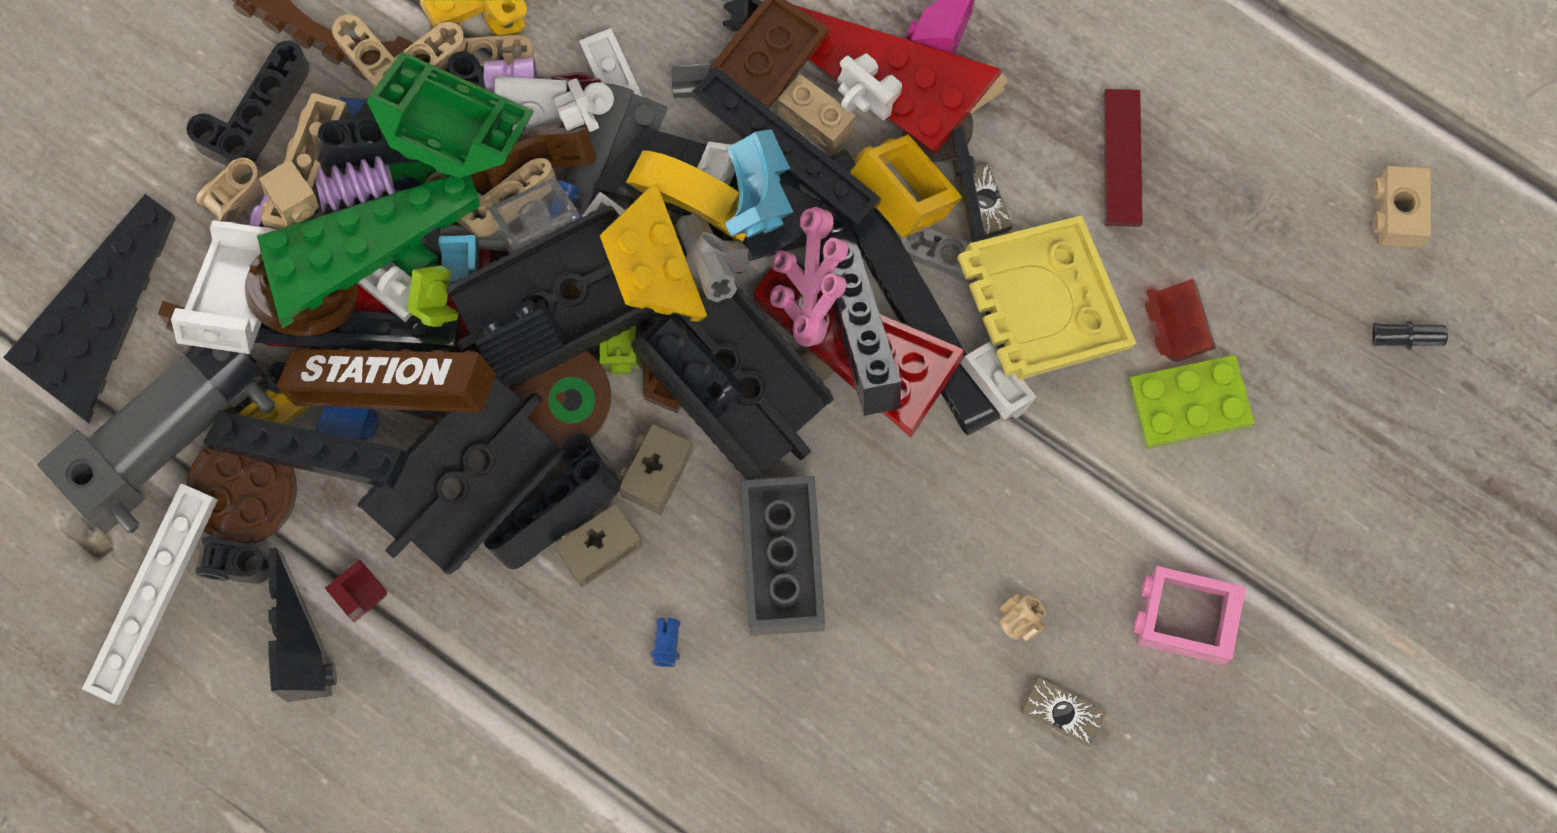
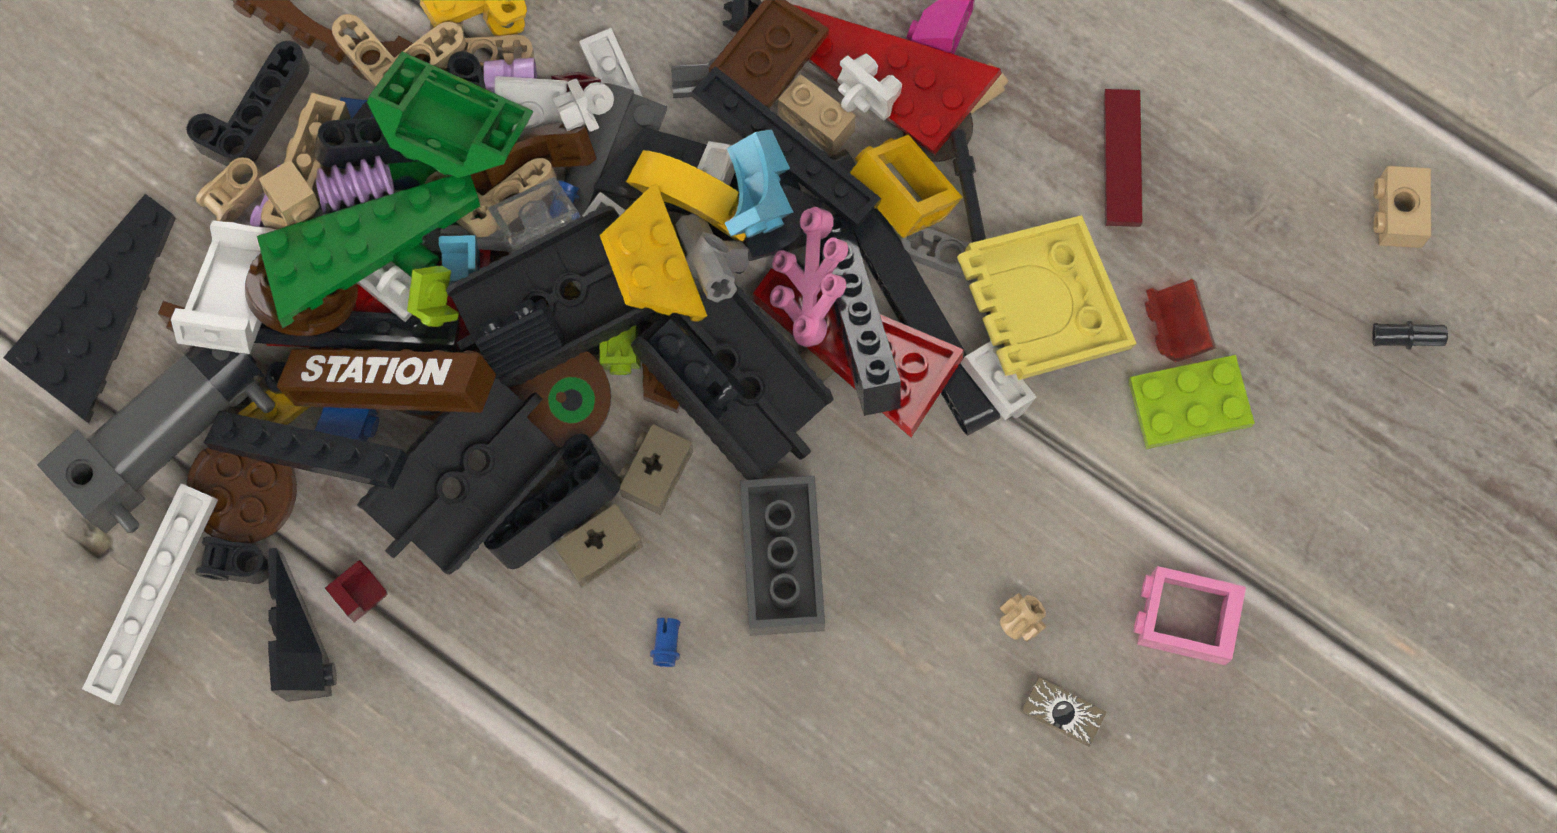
tile [954,162,1013,238] -> none

